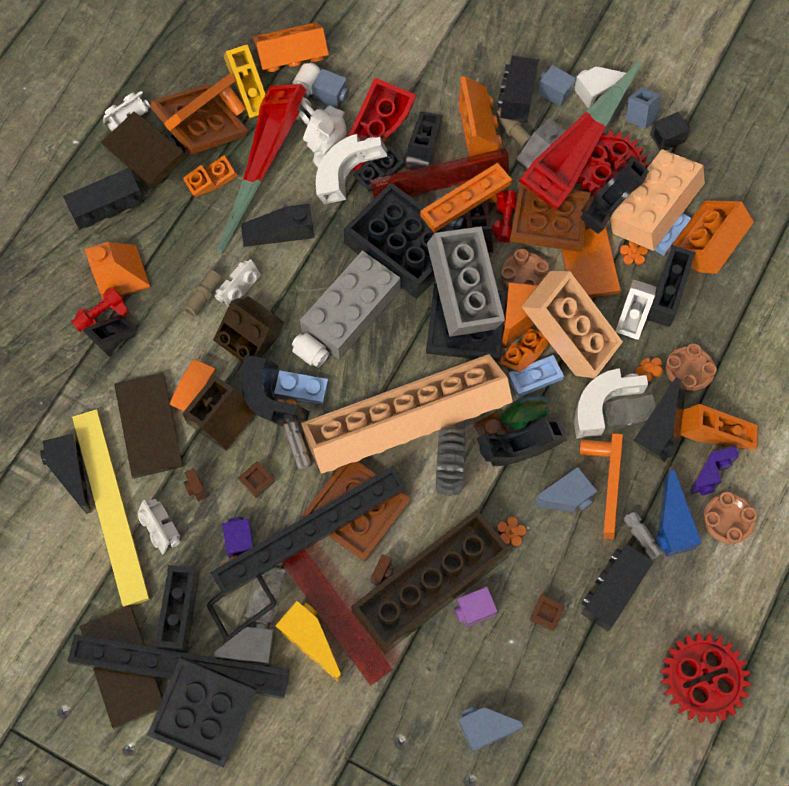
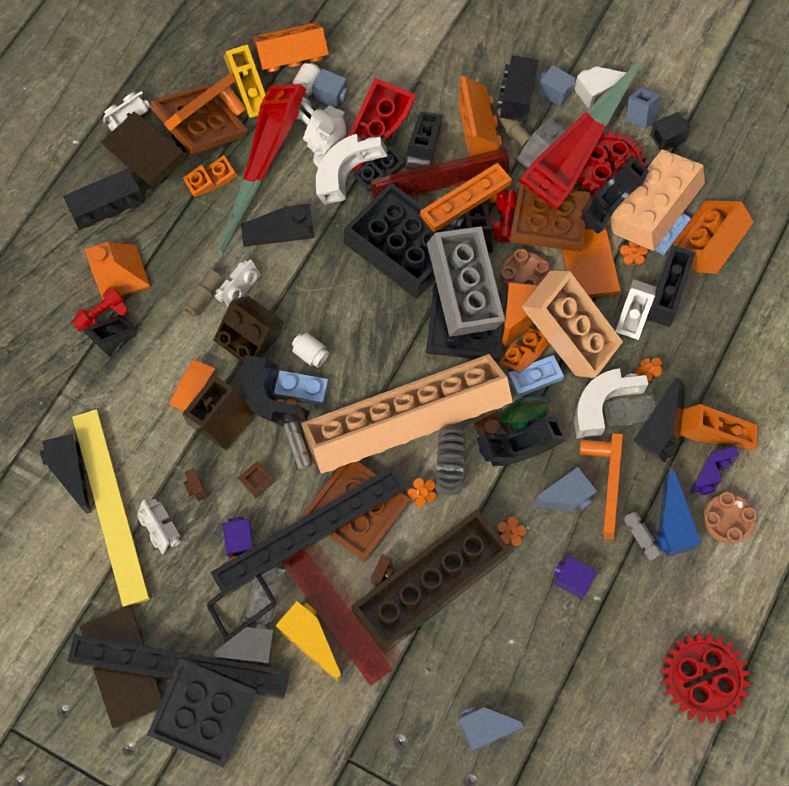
dark brown tile [114,372,183,479] -> none
black brick [155,565,200,653] -> none
light grey brick [300,251,400,360] -> none
medium lavender brick [454,587,498,628] -> none
reddish brown plate [529,595,565,632] -> none
black brick [581,544,654,632] -> none
nougat dish [666,344,717,391] -> none
none -> orange plant [407,477,436,507]
none -> dark purple brick [553,556,597,600]

